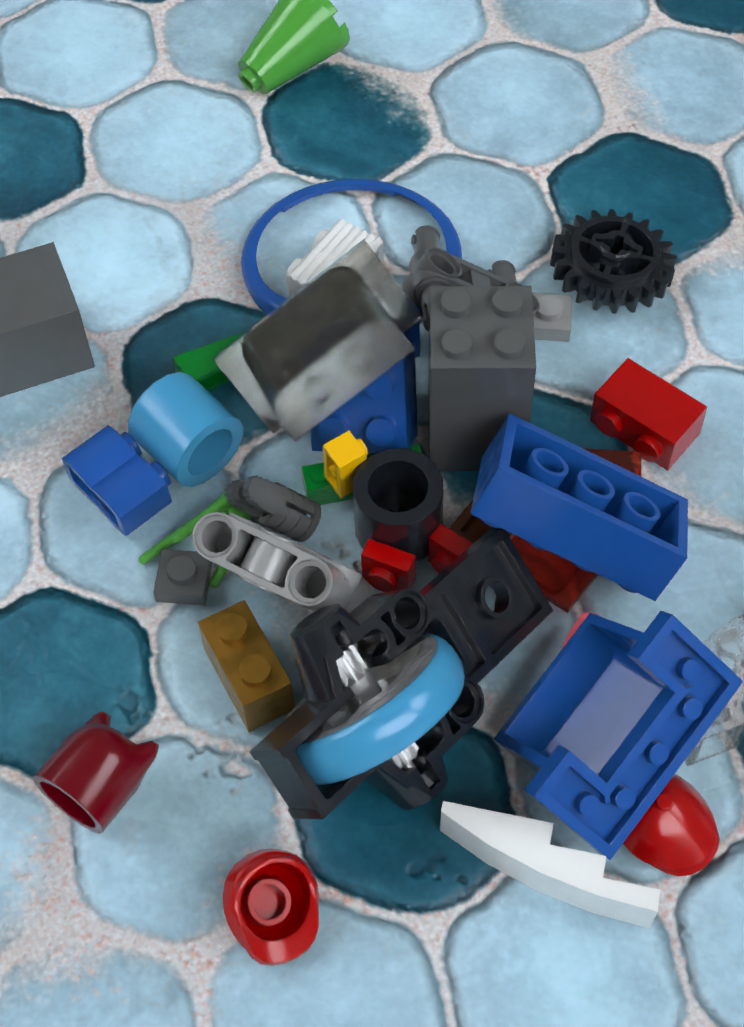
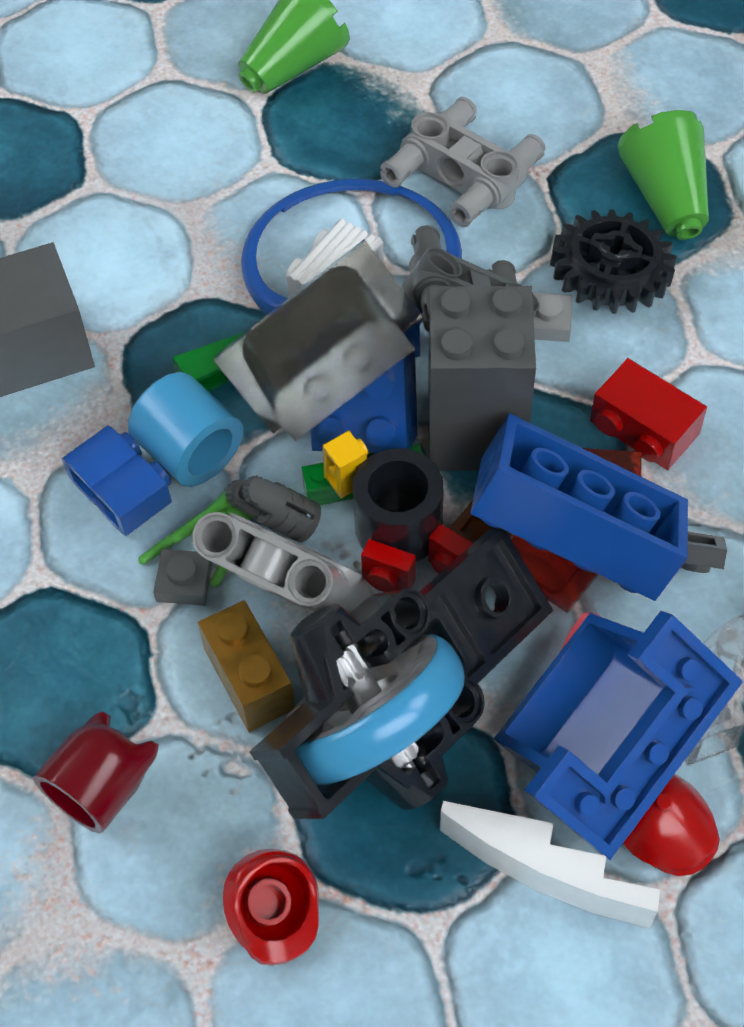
none -> light grey piece [380,97,545,227]
none -> bright green cone [617,110,709,240]
none -> dark grey plate [681,532,727,573]

